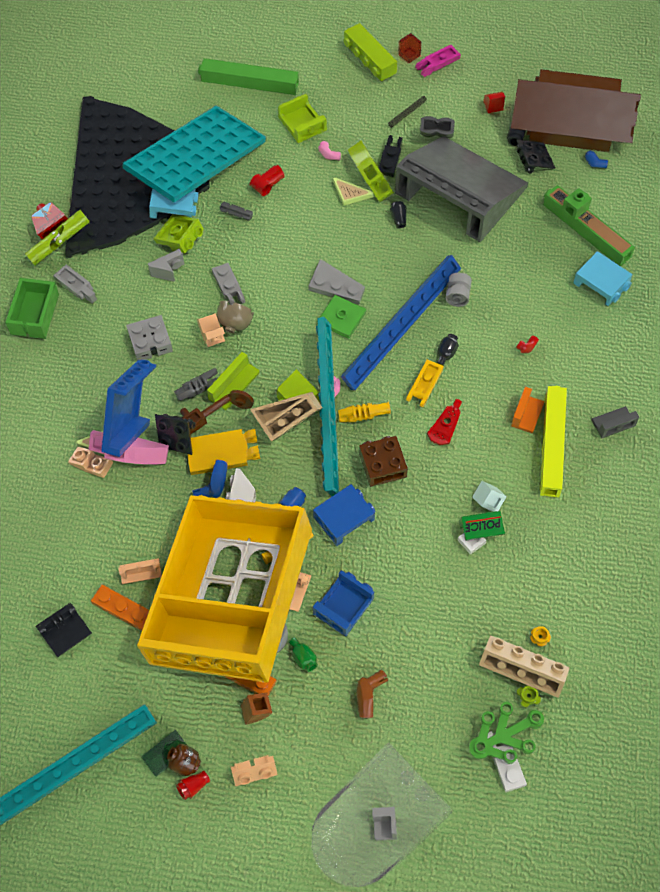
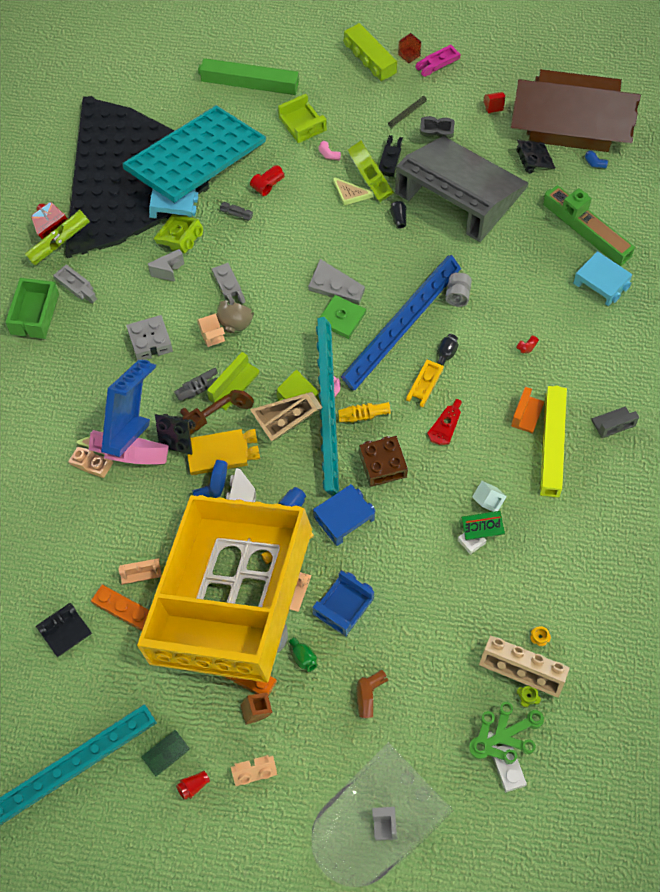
reddish brown head [167,744,201,776] -> none
black brick [507,122,526,146] -> none

